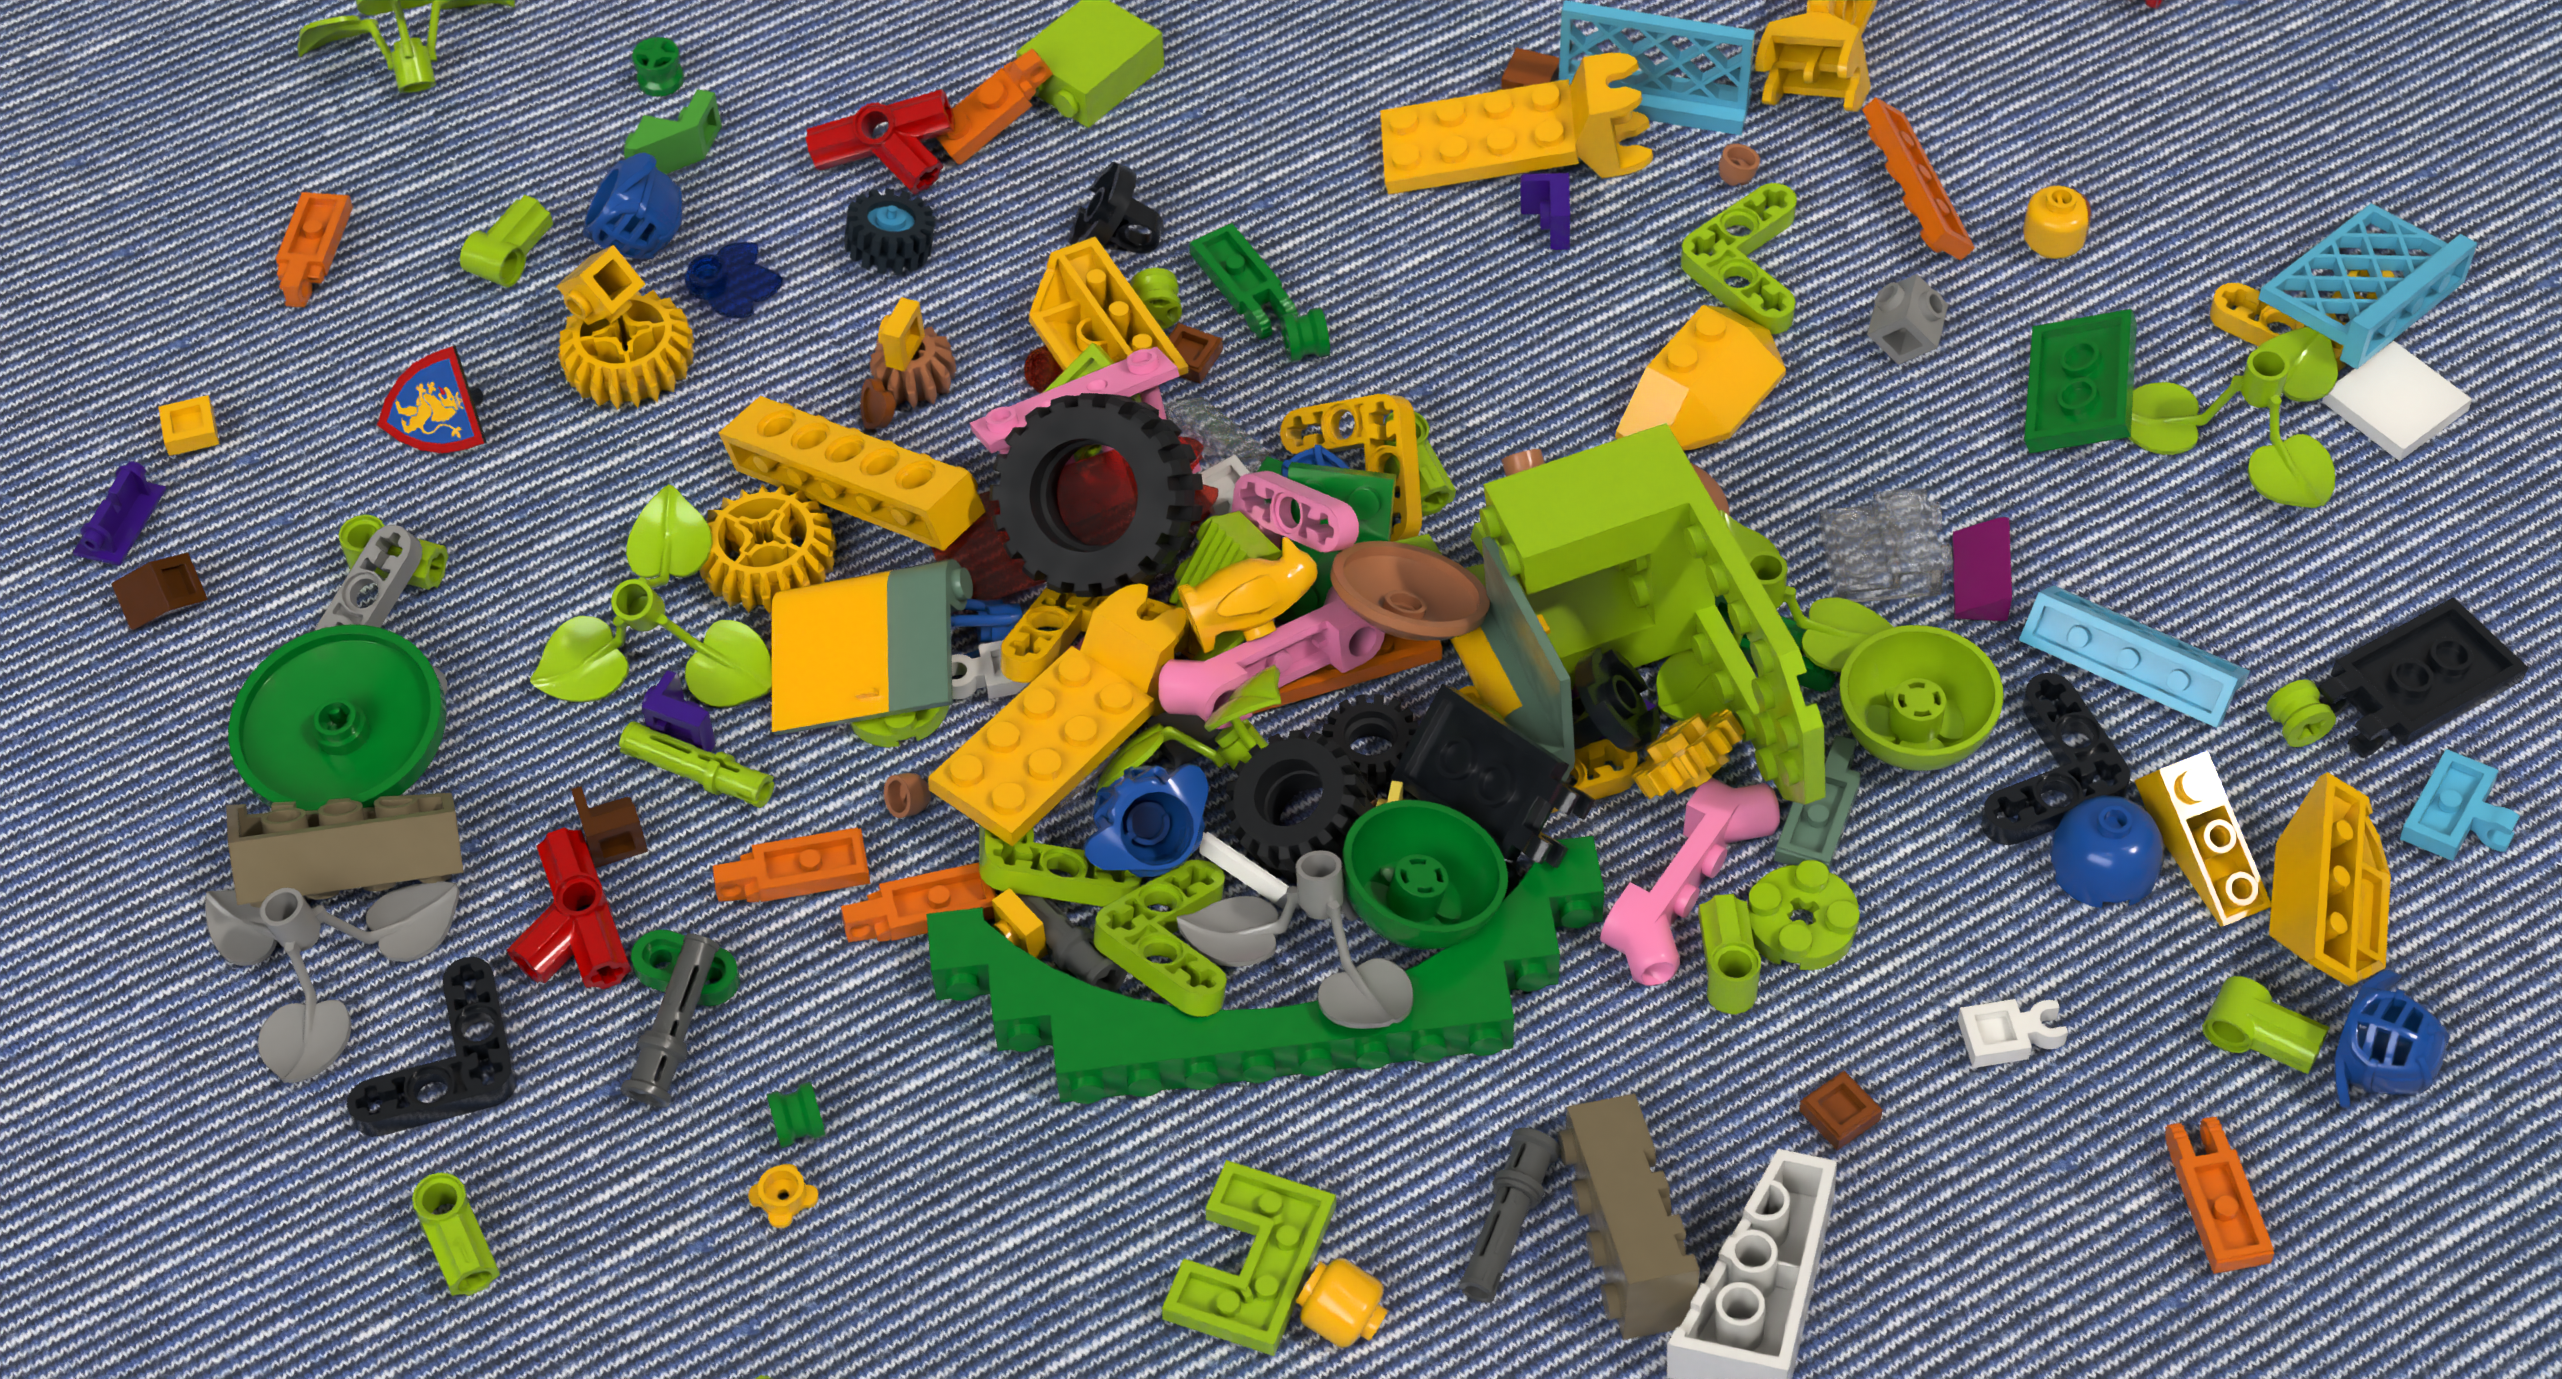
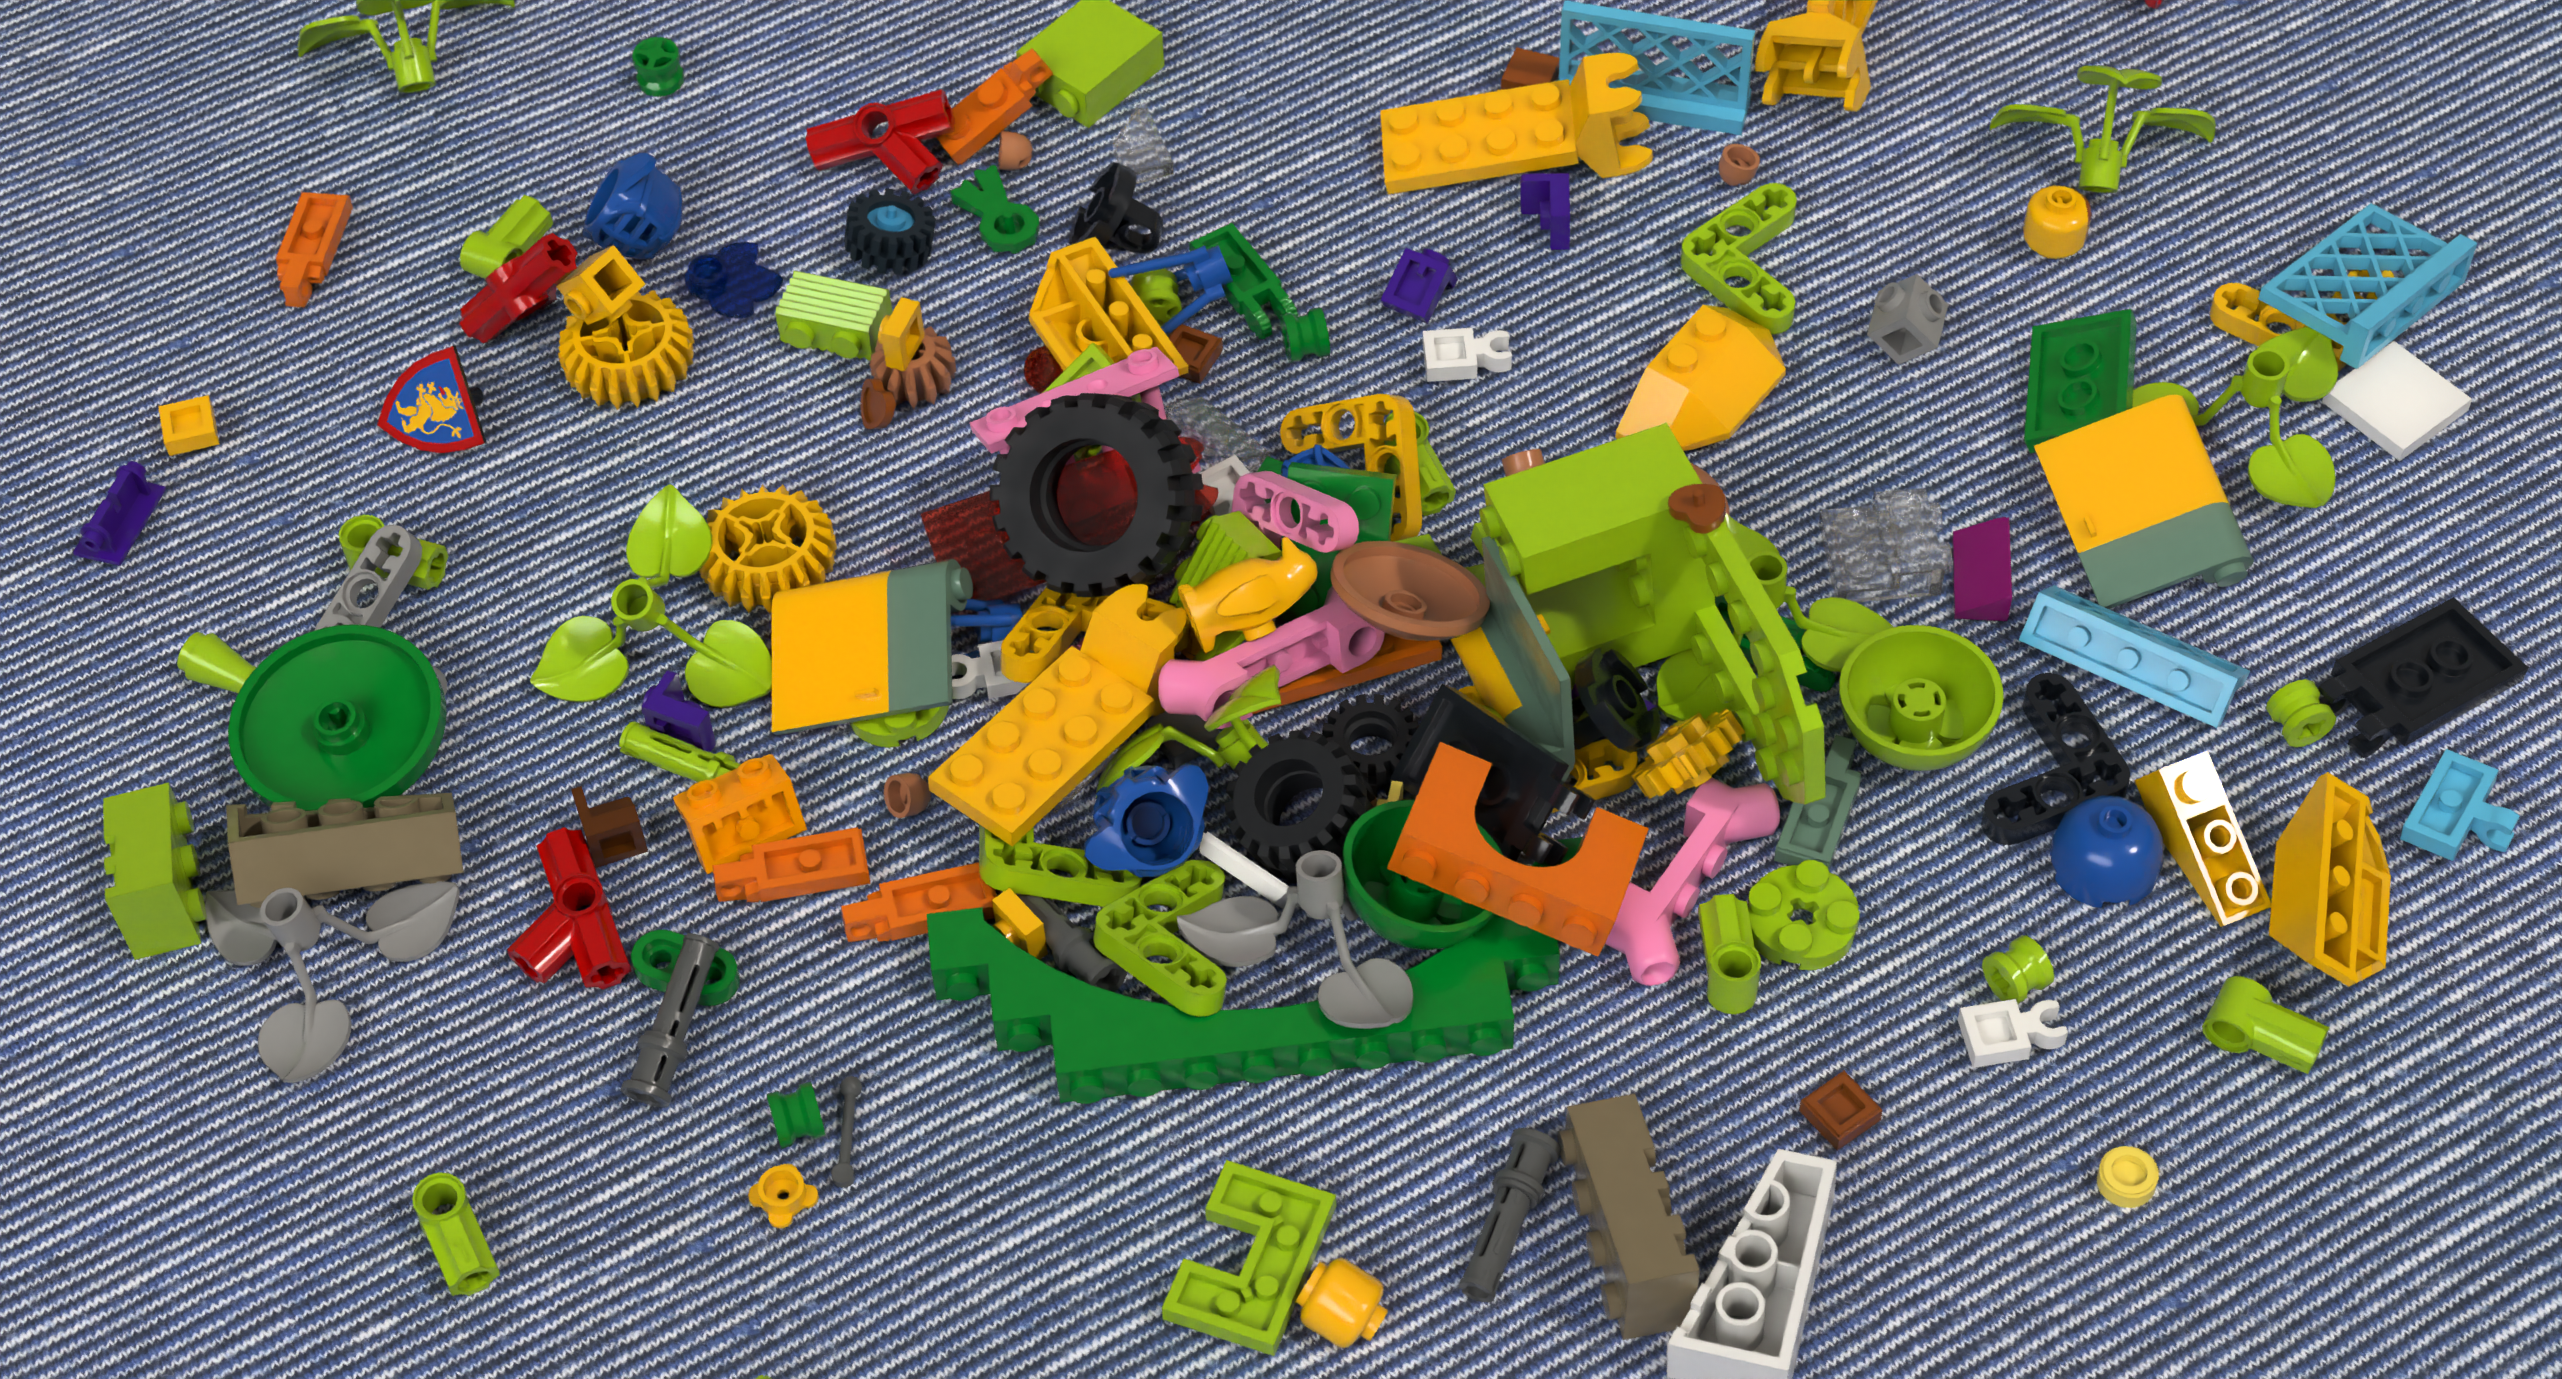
reddish brown panel [111,552,208,630] -> none
black beam [347,957,517,1137] -> none
bright green slope [624,89,722,174] -> none
yellow brick [718,396,986,551] -> none
orange plate [1862,97,1975,261] -> none
orange hinge [2165,1116,2275,1274] -> none
blue piece [2334,970,2450,1109] -> none
none -> lime wedge [103,782,207,960]
none -> lime cone [177,632,256,693]
none -> red piece [459,233,578,344]
none -> light orange bracket [673,754,807,874]
none -> lime brick [775,271,893,361]
none -> dark grey hinge [831,1076,862,1188]
none -> green piece [950,165,1040,254]
none -> nougat hinge [998,131,1033,171]
none -> blue plant [1108,245,1233,335]
none -> clear tile [1113,103,1174,184]
none -> dark purple bracket [1380,248,1458,324]
none -> orange arch [1387,742,1649,957]
none -> white plate [1423,328,1512,382]
none -> dark orange piece [1668,484,1726,534]
none -> lime wheel [1982,935,2054,1004]
none -> lime plant [1990,65,2216,193]
none -> yellow door [2034,395,2254,609]
none -> light yellow tile [2097,1146,2159,1208]

